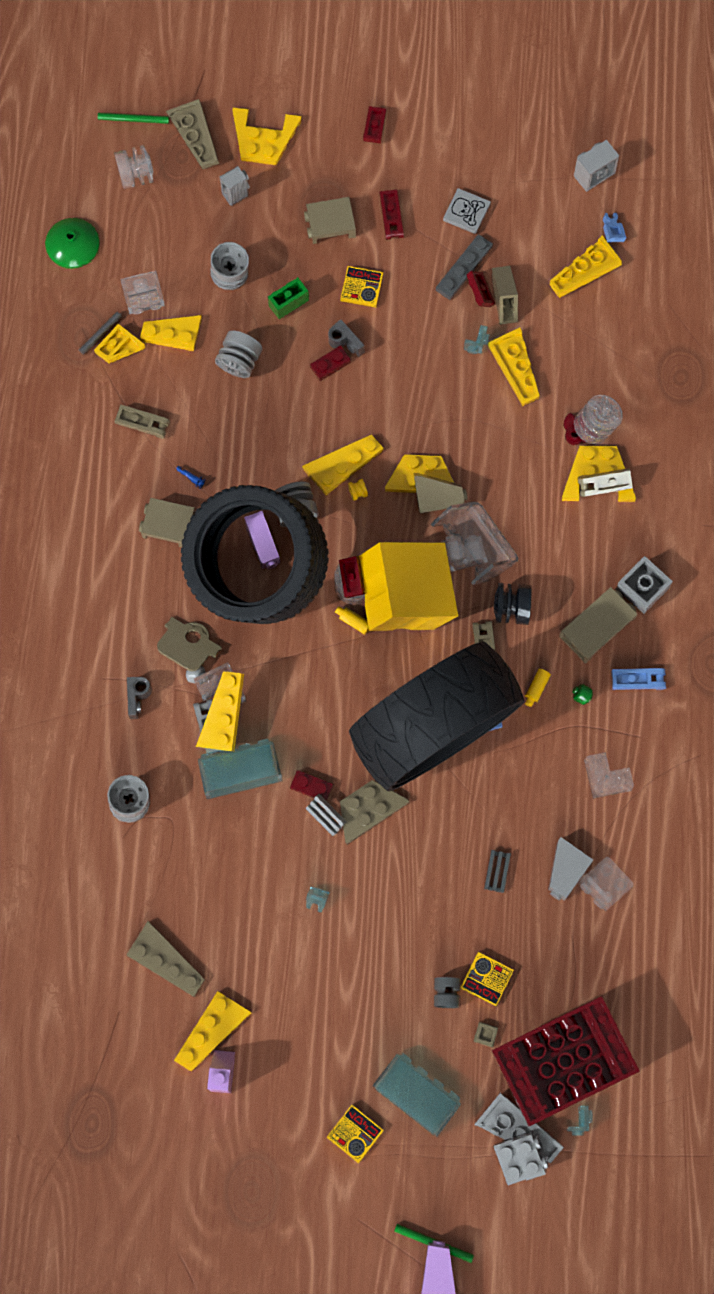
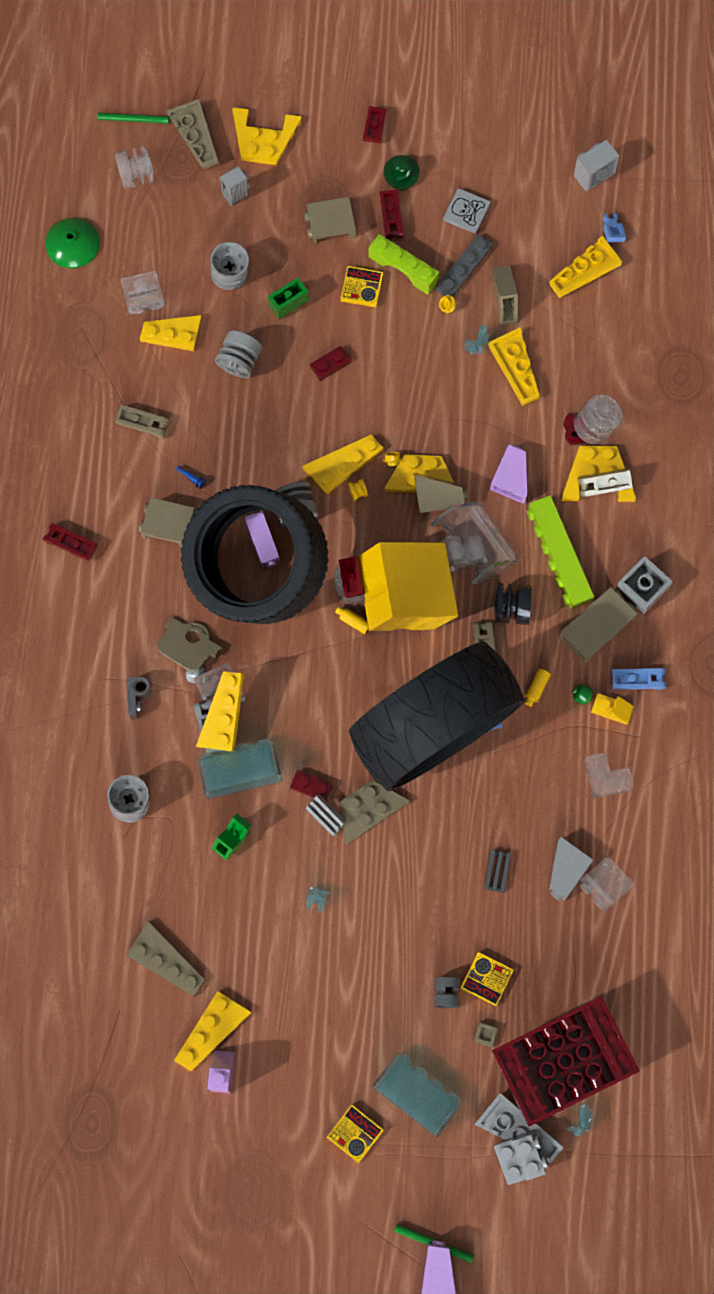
flat silver bar [79,312,122,355] -> none
yellow wing [94,324,146,363] -> none
flat silver plate [328,320,365,357] -> none
dark red plate [466,271,495,308] -> none
none -> dark red plate [42,523,98,562]
none -> green brick [211,814,252,861]
none -> lime arch [369,234,439,295]
none -> yellow plate [383,451,402,466]
none -> dark green plate [384,155,420,191]
none -> yellow plate [439,295,456,313]
none -> lavender slope [490,445,527,504]
none -> lime brick [527,495,594,610]
none -> yellow slope [591,693,634,725]

